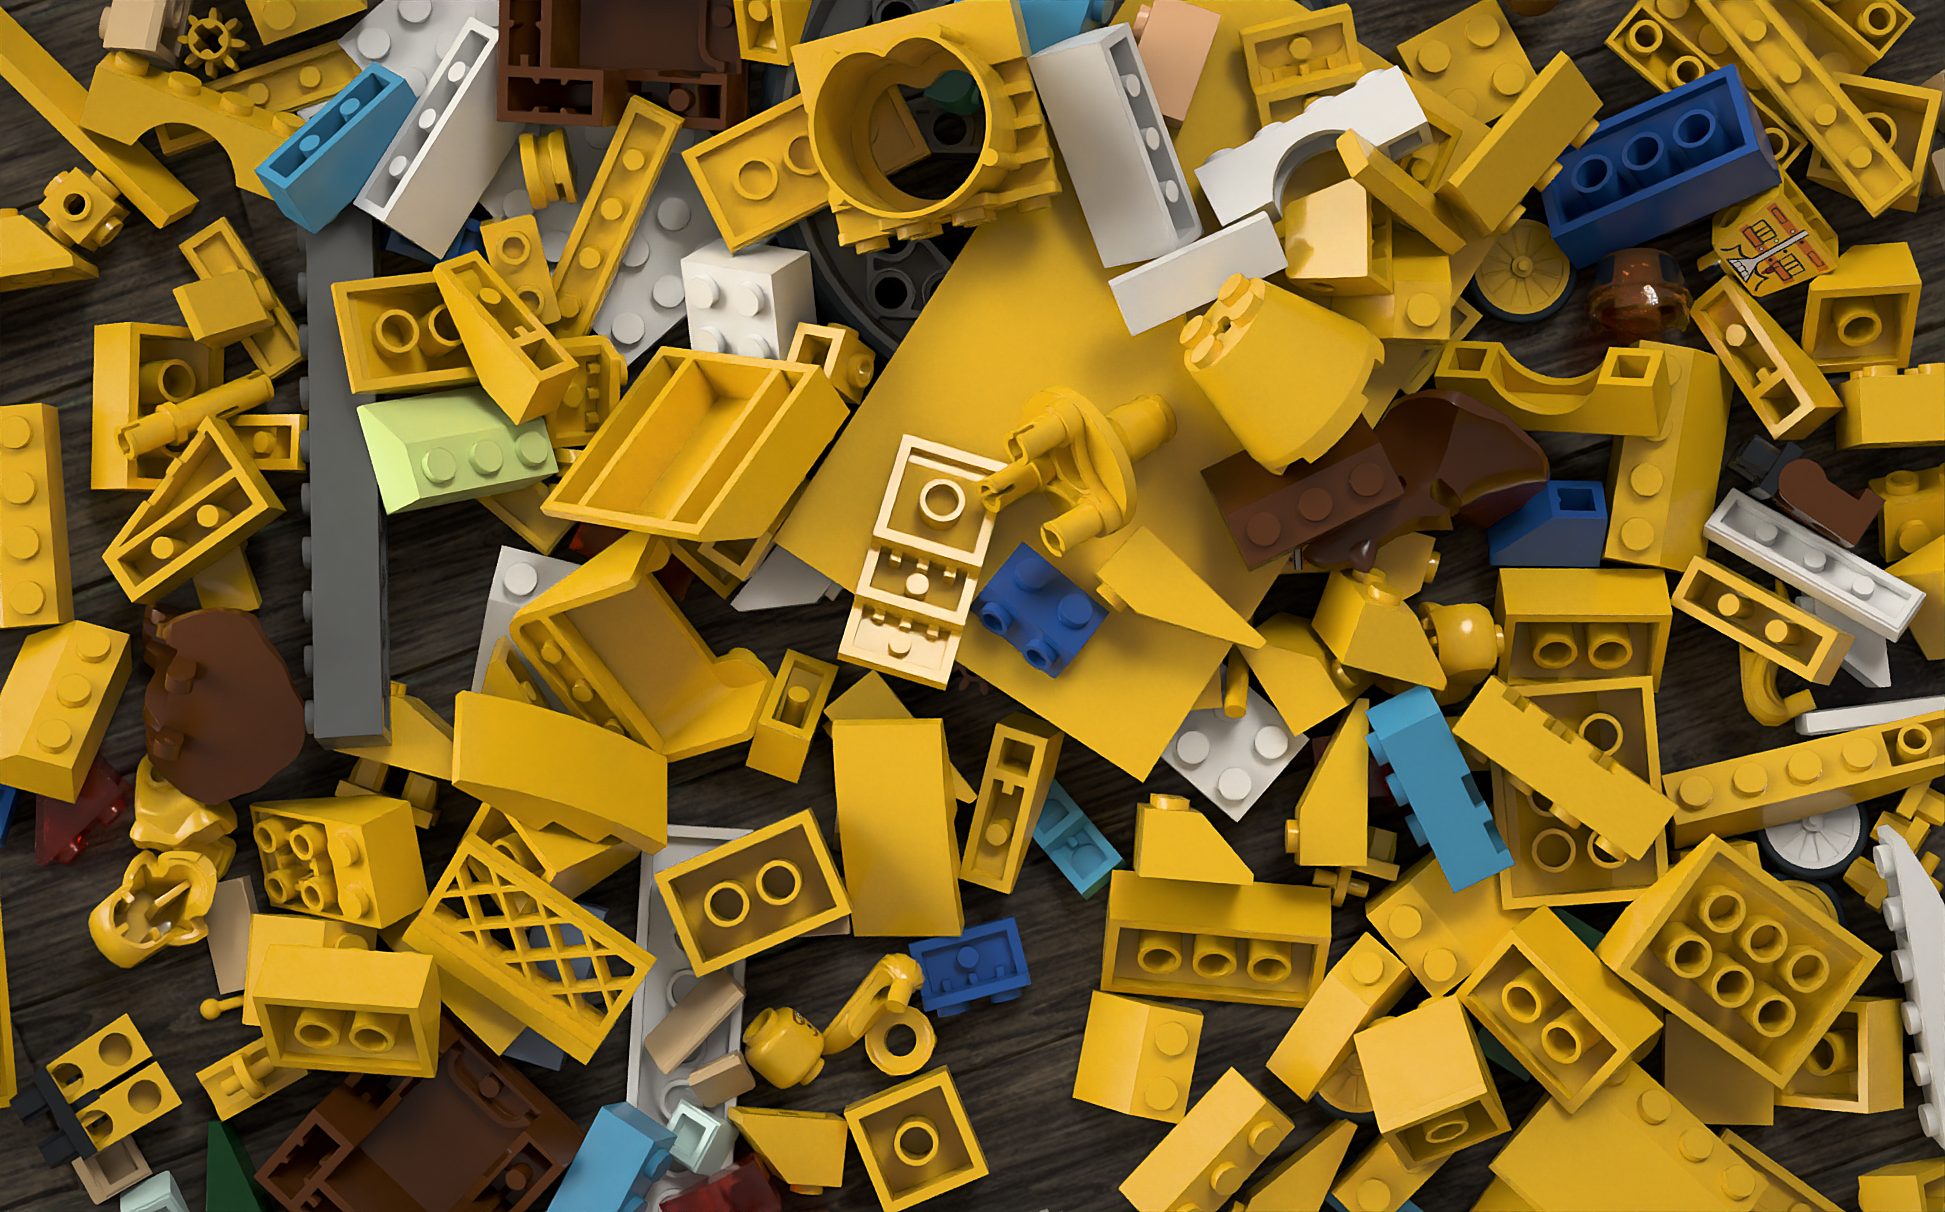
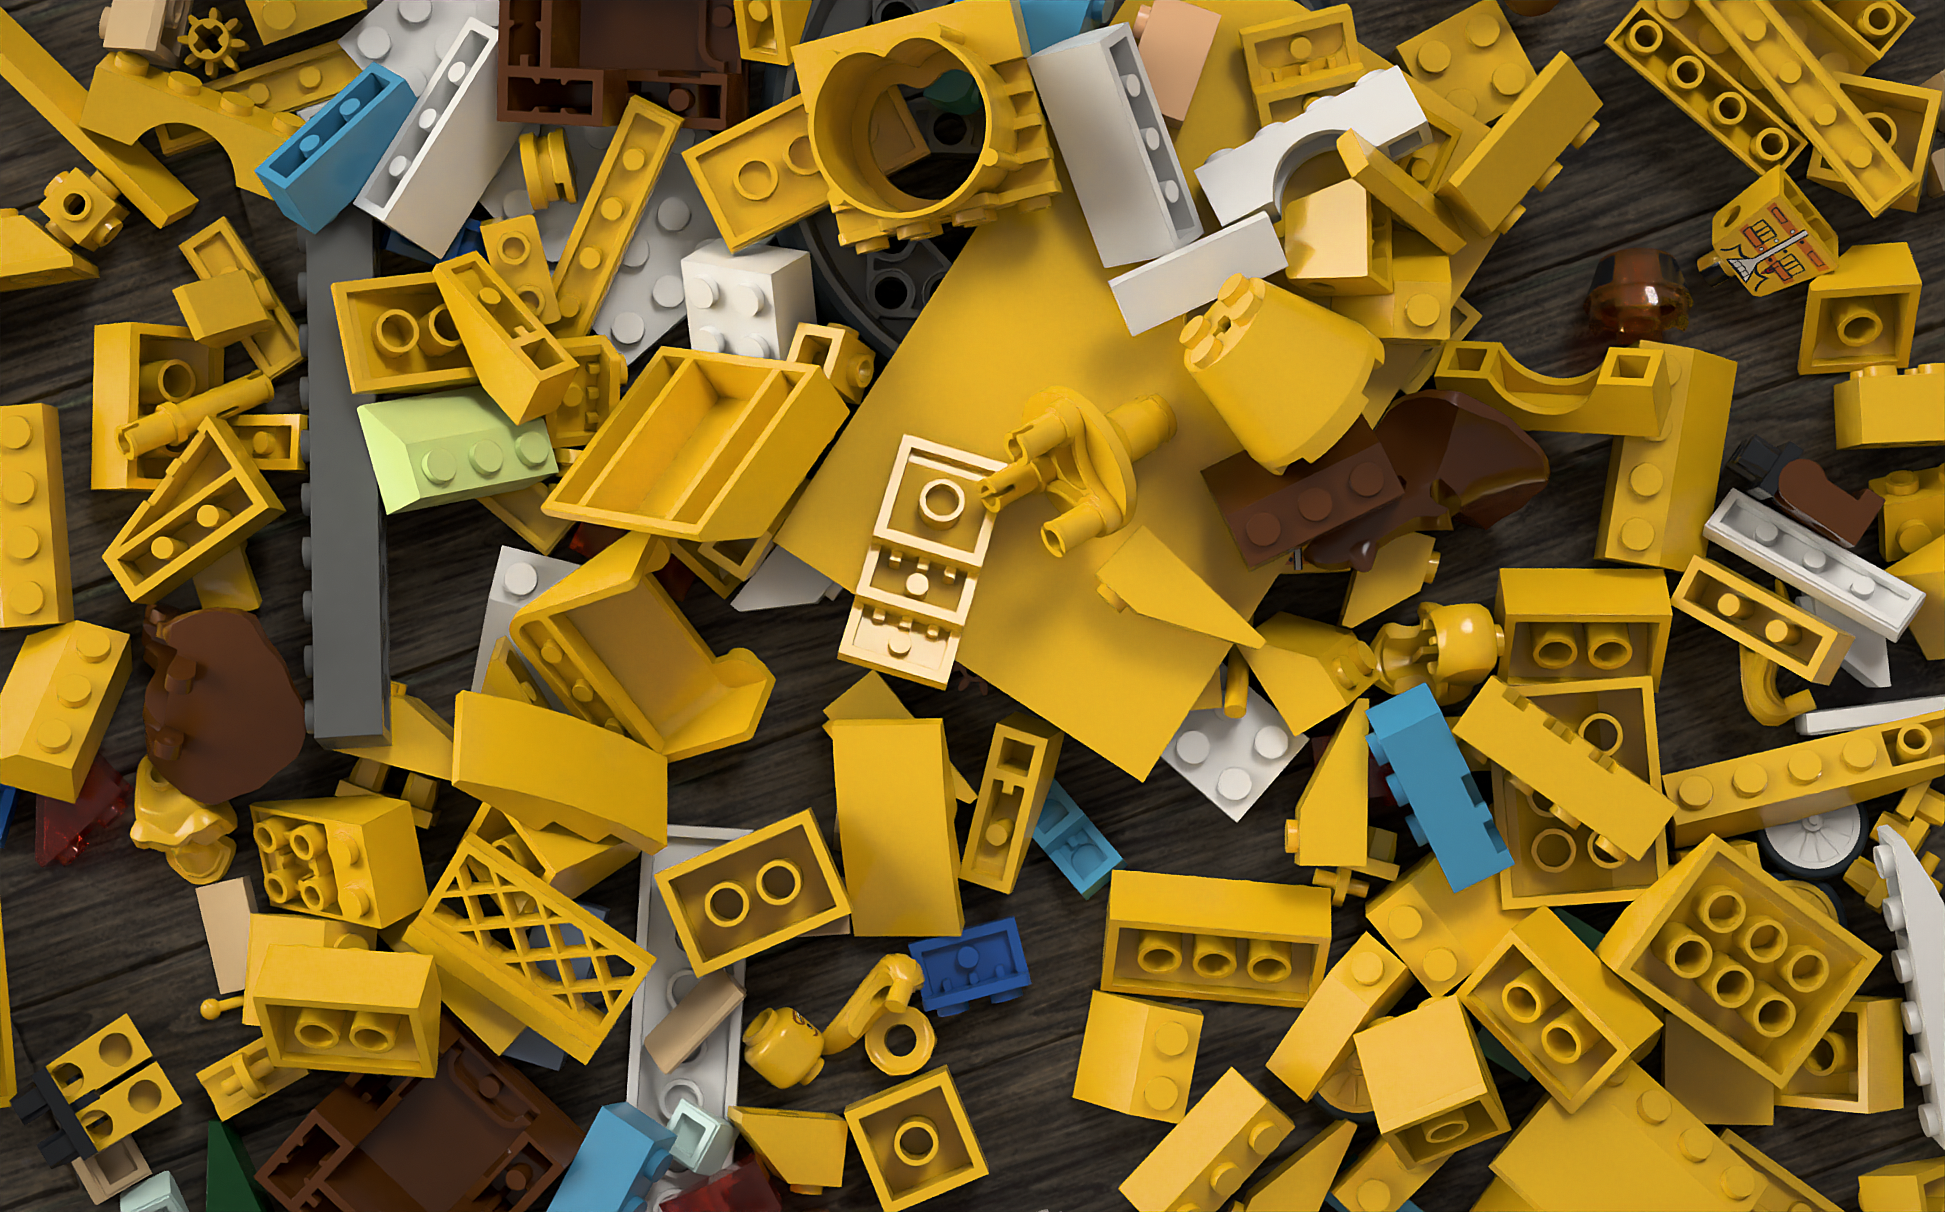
yellow head [88,849,218,968] -> none
tan slope [687,1049,756,1108] -> none
yellow slope [745,649,839,784] -> none
blue bracket [969,541,1110,678] -> none
yellow slope [1132,793,1254,886] -> none
yellow slope [1311,567,1447,691] -> none
yellow wheel [1467,210,1579,325] -> none
blue slope [1485,480,1608,567] -> none
blue slope [1541,63,1782,270] -> none
yellow slope [1687,275,1845,440] -> none

